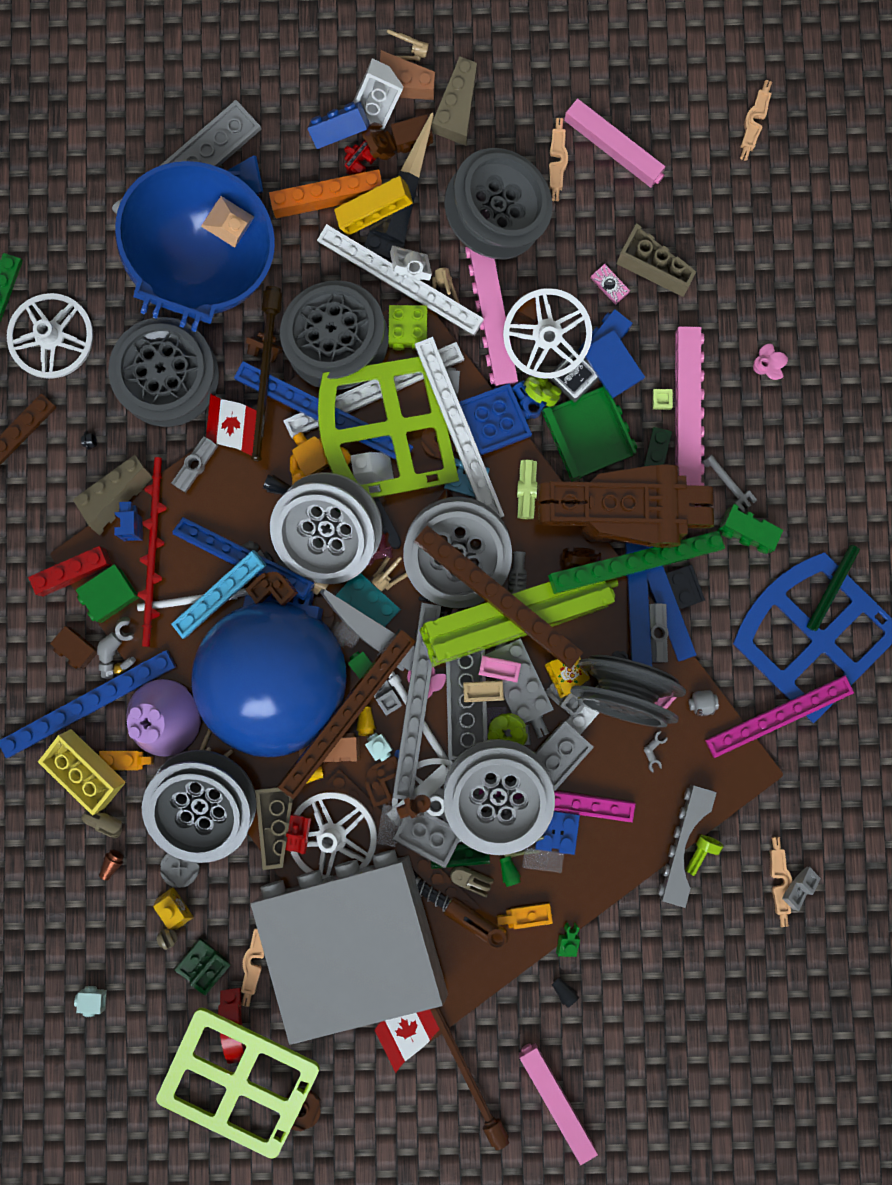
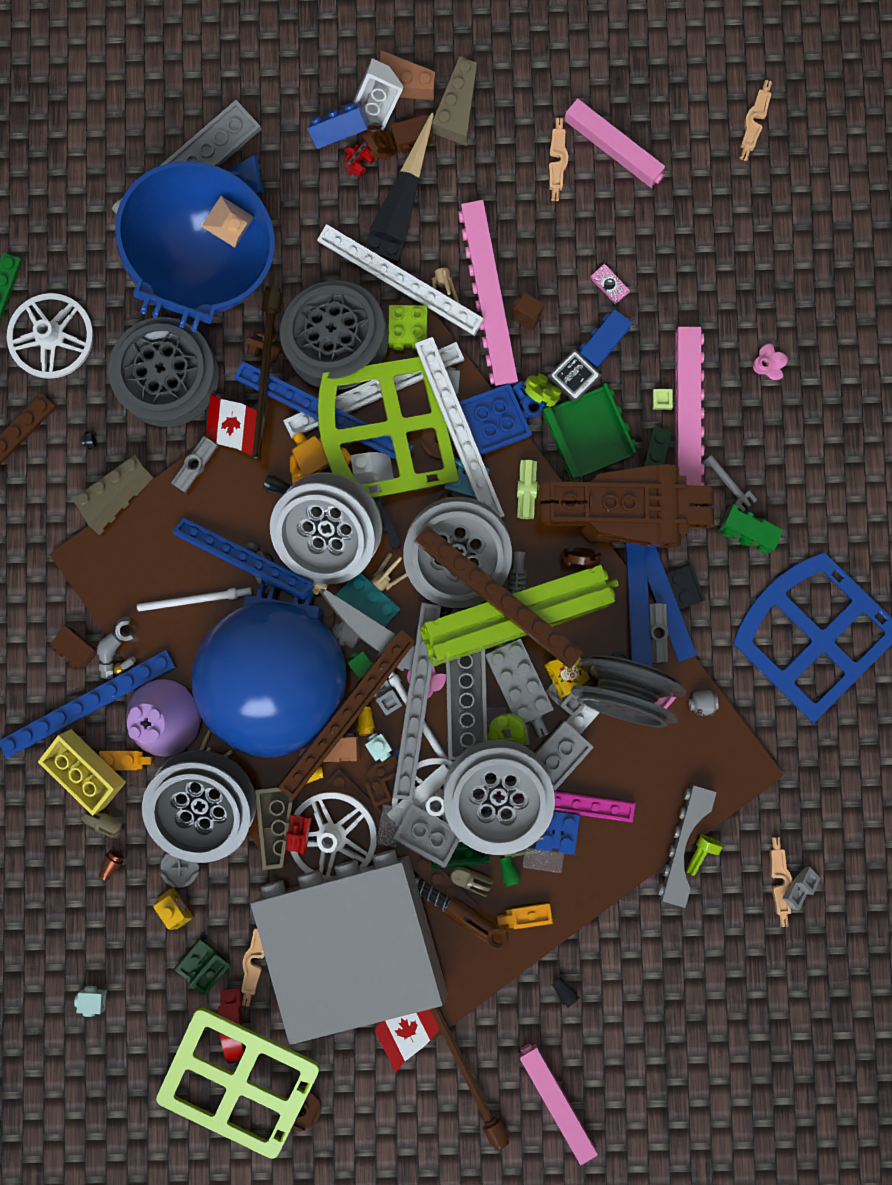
red brick [28,546,112,597] -> none
green brick [76,564,140,623] -> none
blue hips [114,502,143,541] -> none
red plant [137,457,167,647] -> none
dark tan arm [157,927,177,950] -> none
medium azure tile [171,550,267,639] -> none
reddish brown plate [245,572,298,606] -> none
orange brick [269,169,382,219] -> none
yellow brick [334,176,413,236] -> none
clear pink piece [368,535,393,565] -> none
tan plant [387,30,429,62] -> none
white plate [390,246,432,281] -> none
reddish brown hips [396,795,431,819] -> none
dark grey wheel [444,148,553,259] -> none
tan tile [463,681,504,702] -> none
bright pink tile [479,655,521,683] -> none
white wheel [503,288,592,378] -> none
green plate [548,531,725,594] -> none
green plate [556,922,580,957] -> none
blue tile [585,330,645,399] -> none
dark tan wedge [617,223,696,297] -> none
light grey arm [644,731,668,772] -> none
dark pink tile [705,675,854,758] -> none
dark green axle [807,545,860,631] -> none

